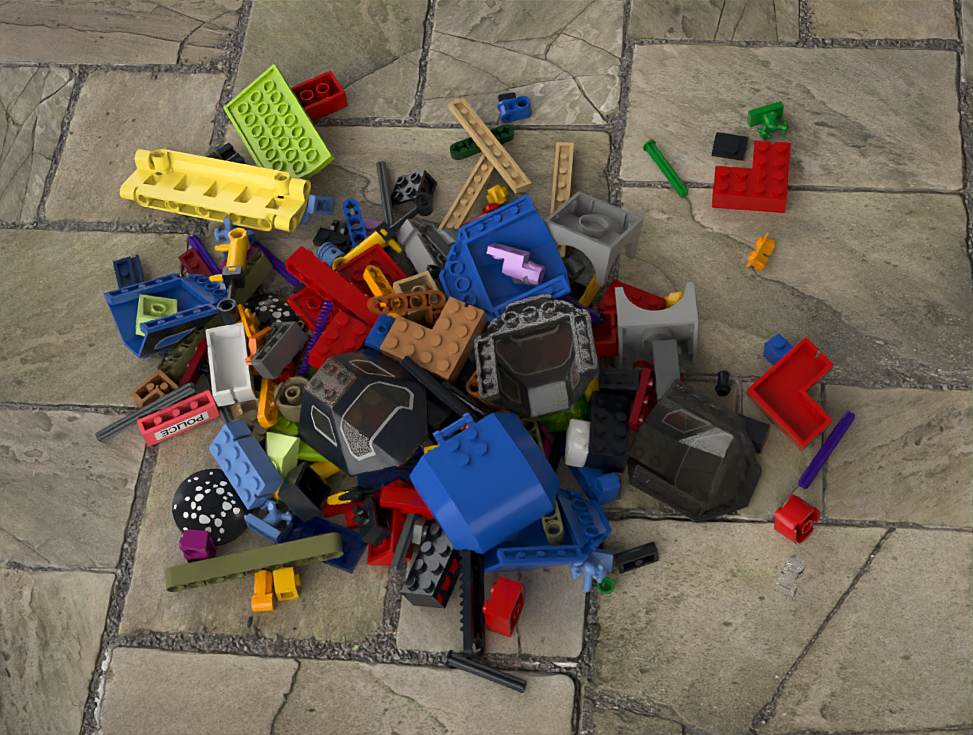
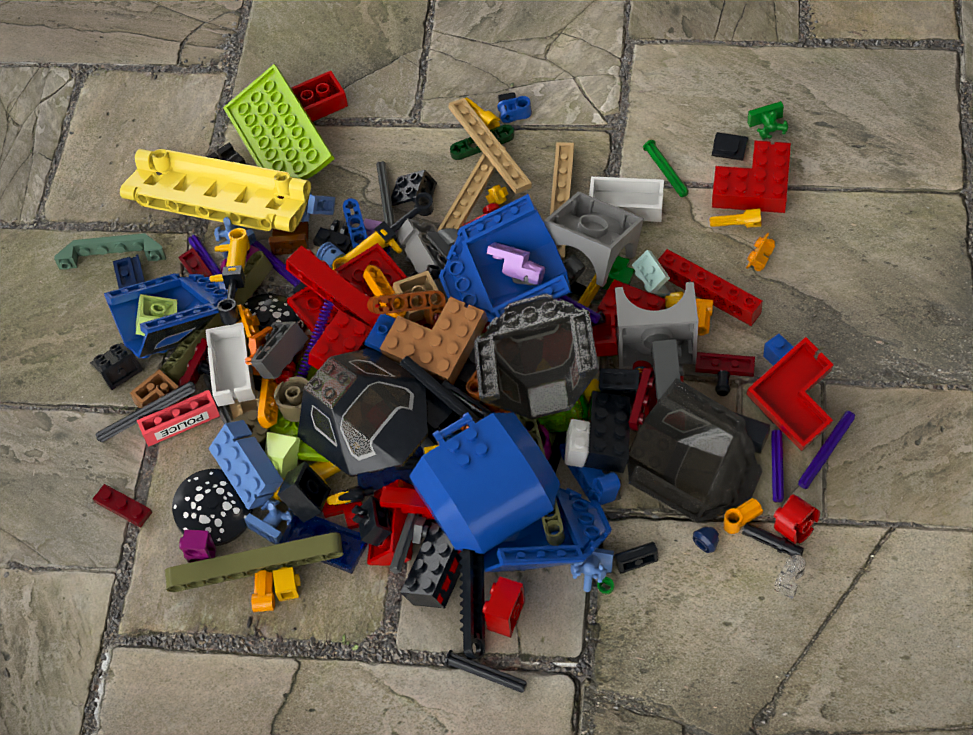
none -> sand green slope [54,233,166,270]
none -> black bracket [90,343,143,391]
none -> dark red plate [93,484,153,528]
none -> reddish brown bracket [269,221,309,255]
none -> yellow piece [464,97,500,130]
none -> white piece [589,177,664,222]
none -> green brick [602,256,635,290]
none -> light aqua bracket [632,250,670,297]
none -> red brick [658,249,763,326]
none -> dark blue cone [692,526,719,553]
none -> dark red plate [695,352,755,377]
none -> light orange piece [696,298,713,336]
none -> yellow piece [709,208,762,228]
none -> light orange piece [723,498,763,534]
none -> black pin [742,522,804,560]
none -> dark purple axle [771,430,784,502]

